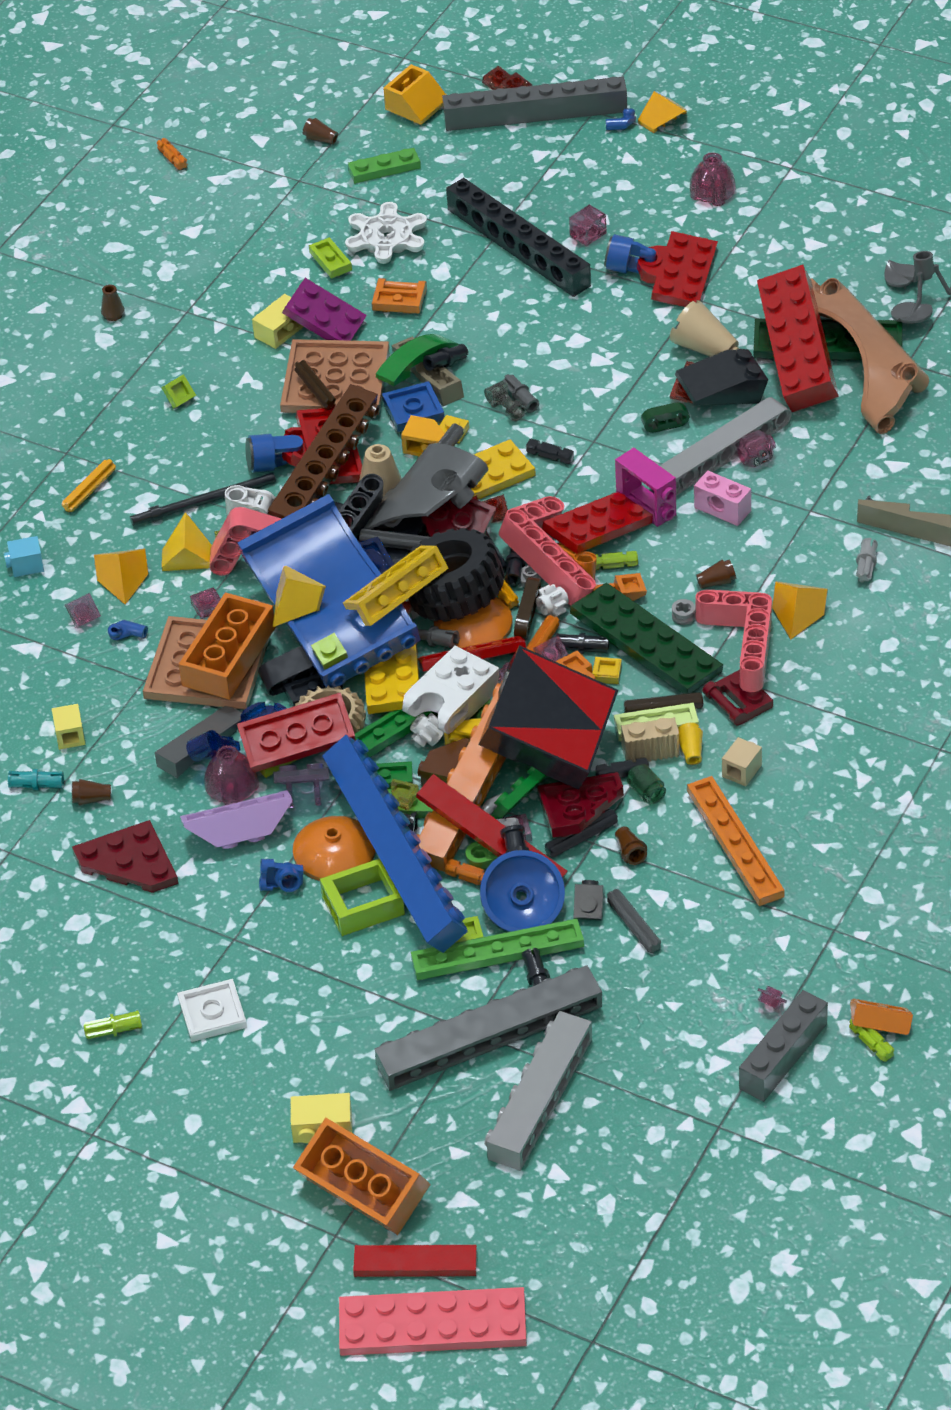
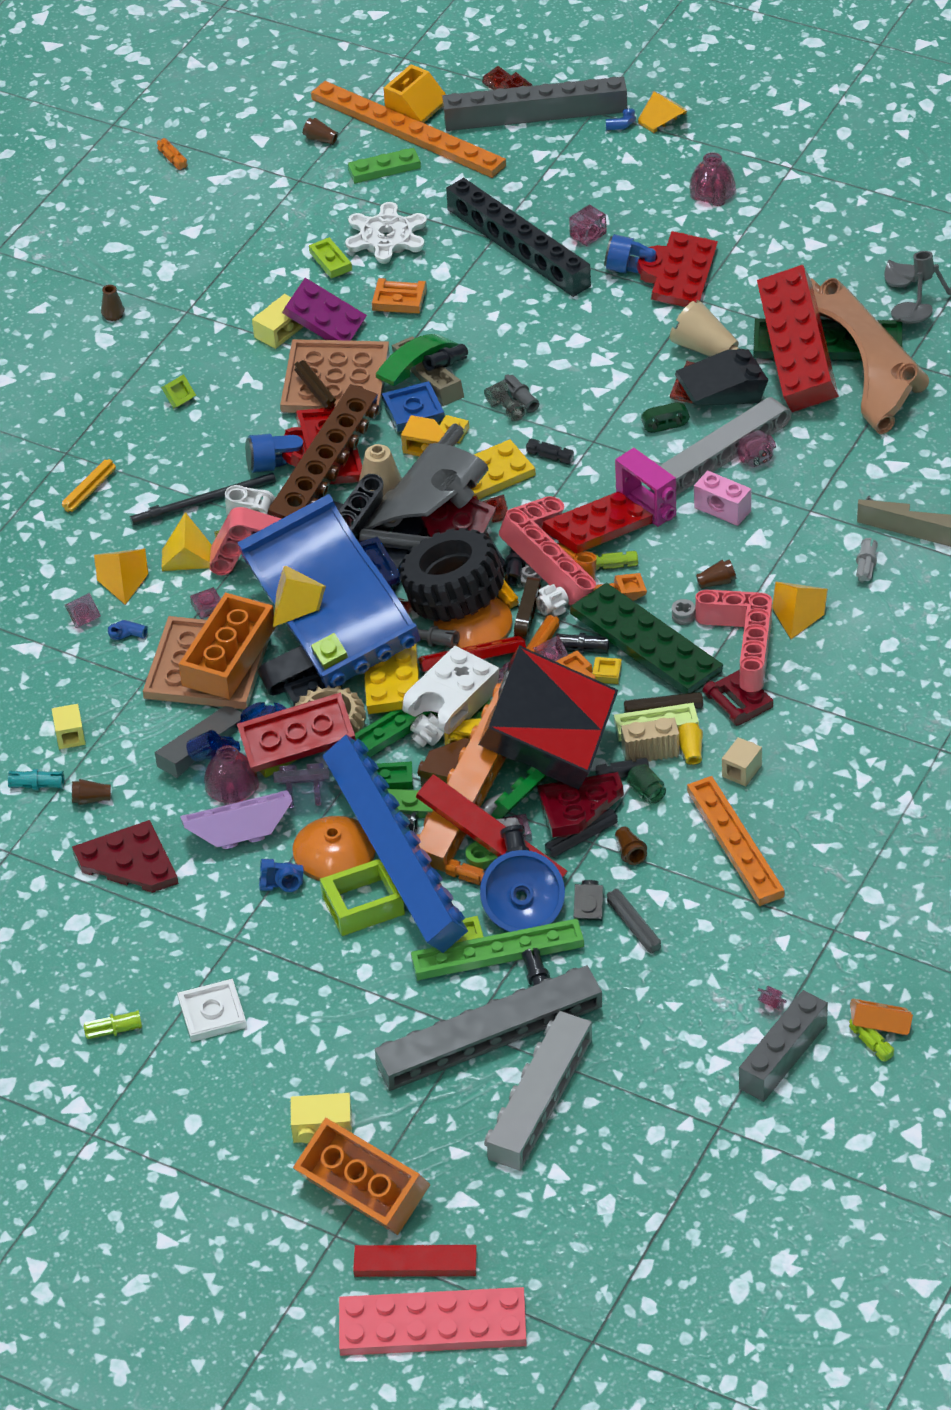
medium azure brick [4,536,44,577] -> none
yellow fence [343,546,448,626] -> none
clear yellow tile [391,779,419,811] -> none
none -> orange plate [311,81,506,178]

